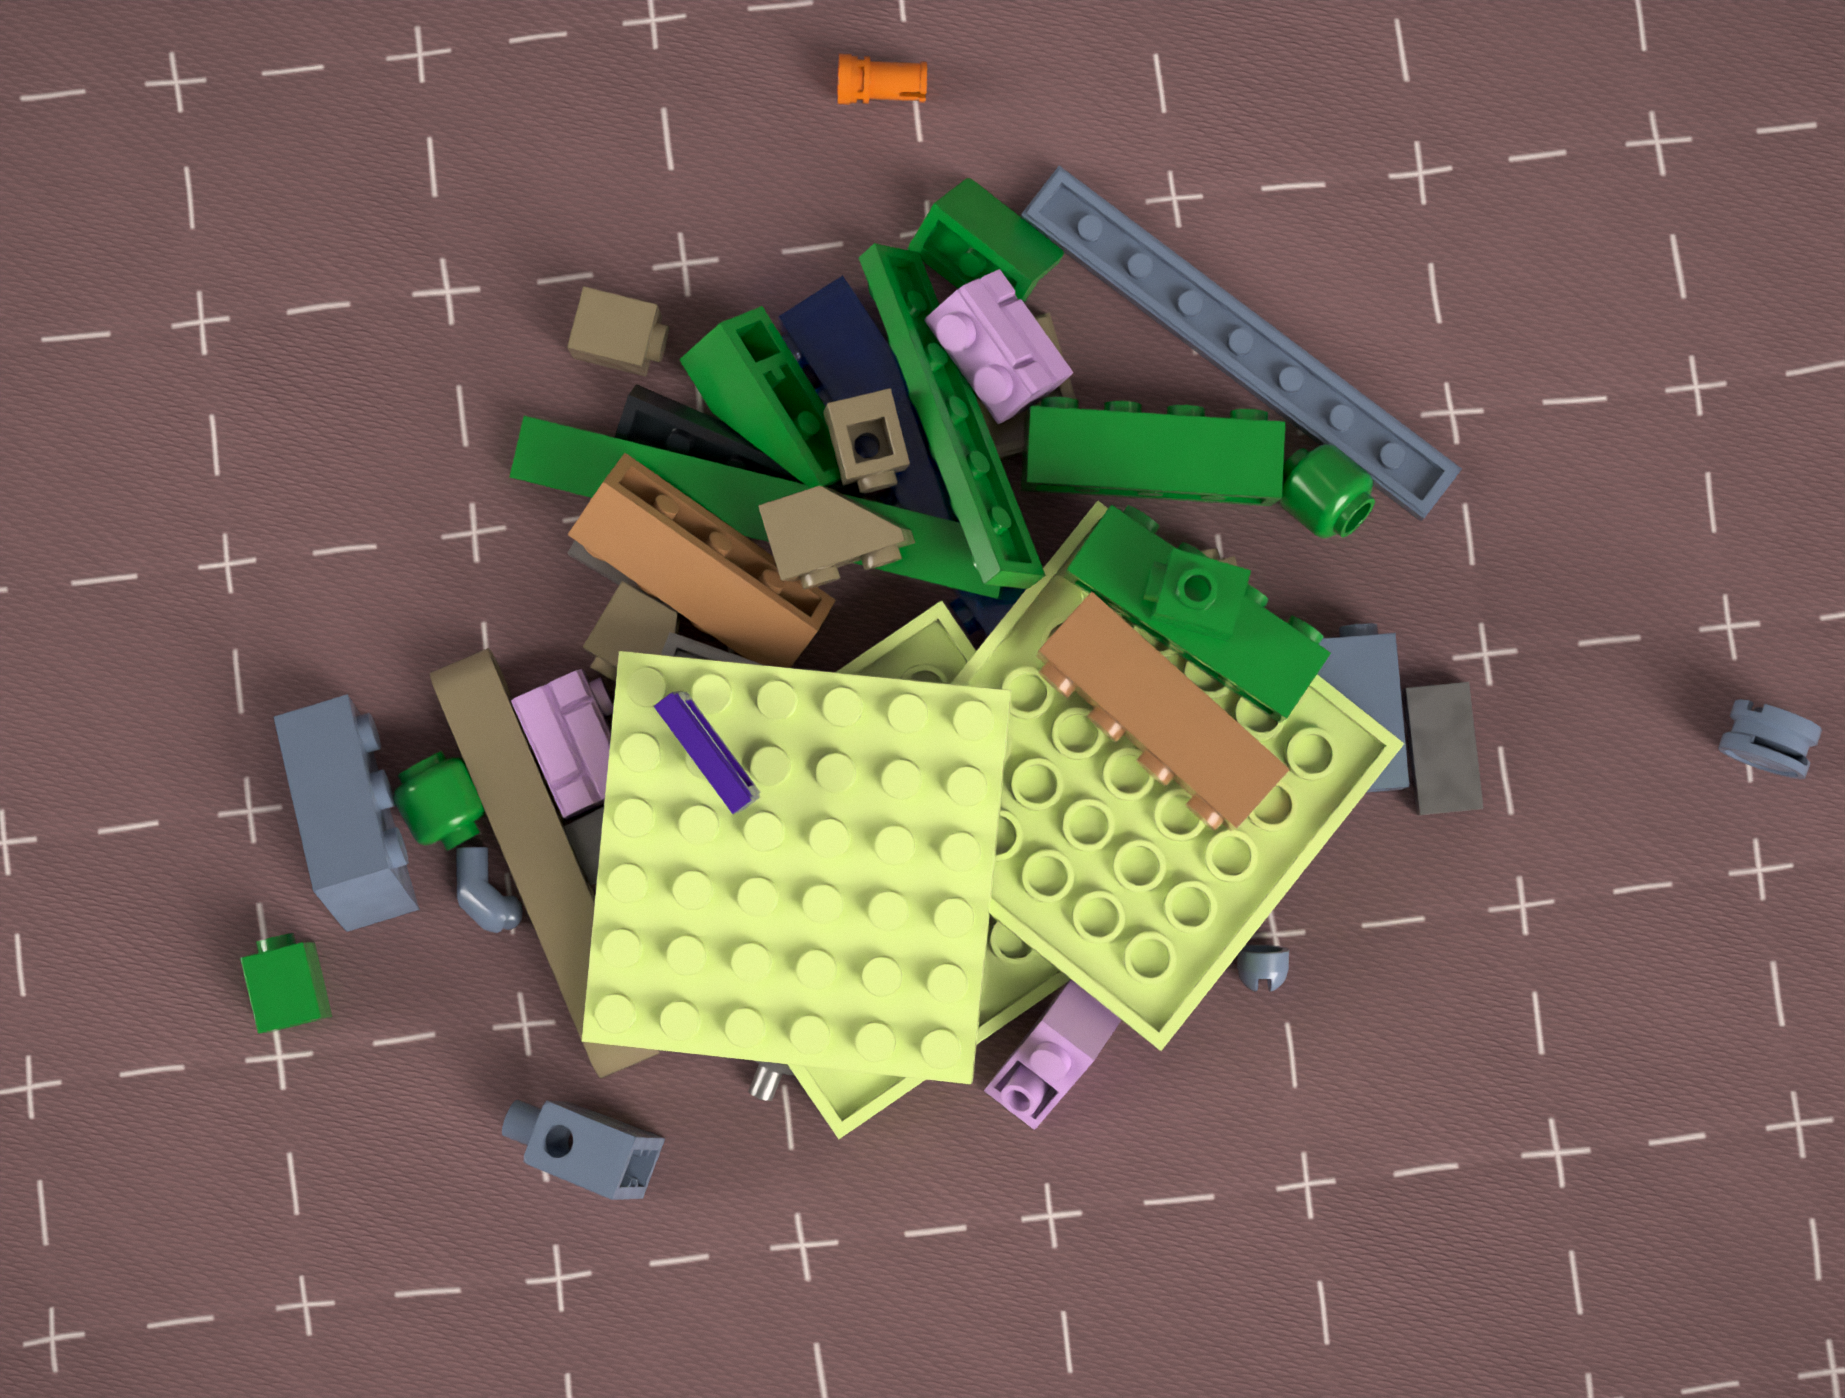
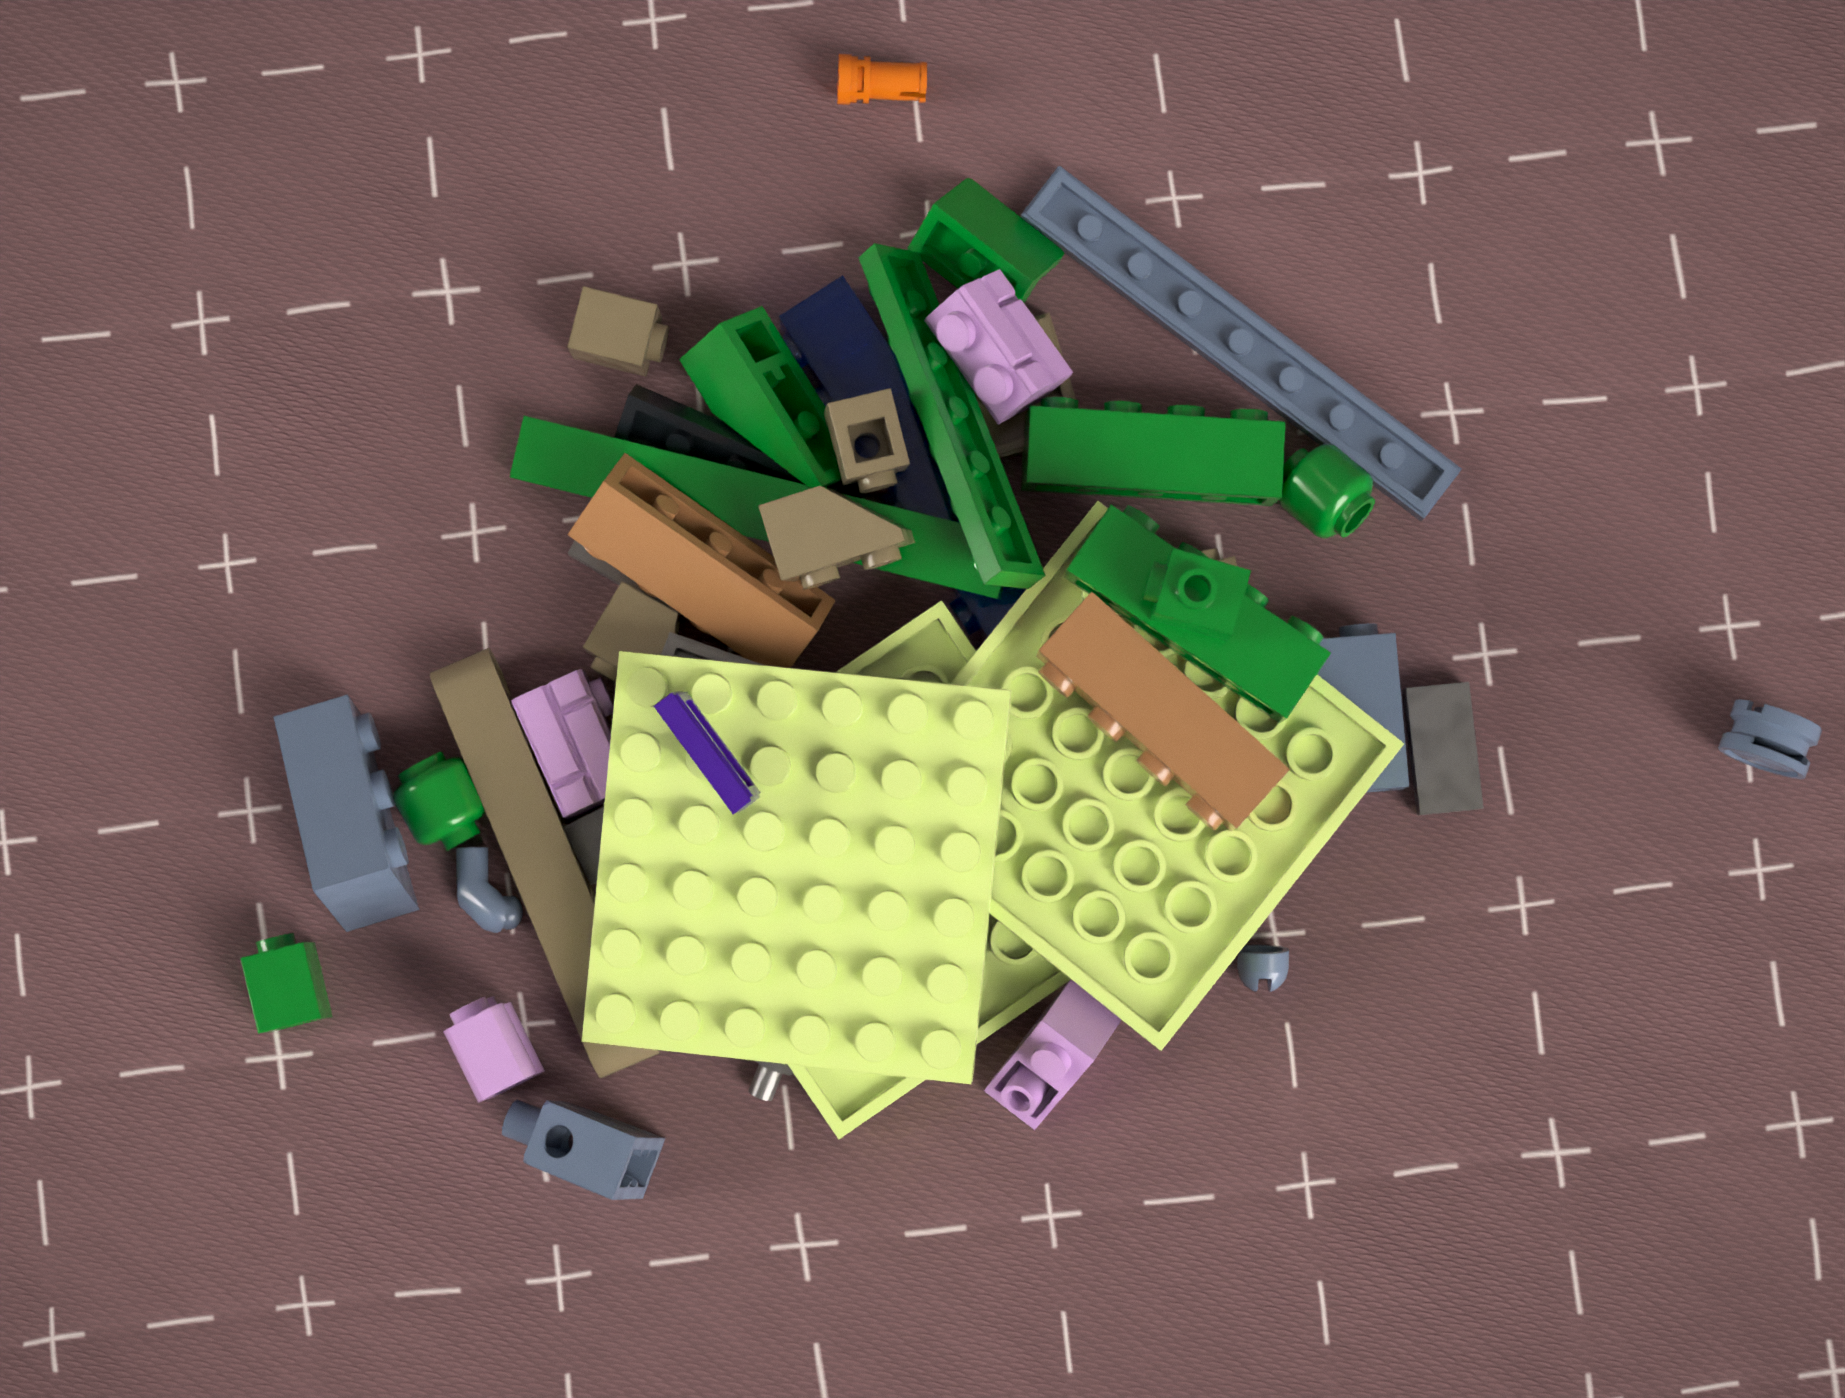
none -> lavender brick [443,996,545,1103]

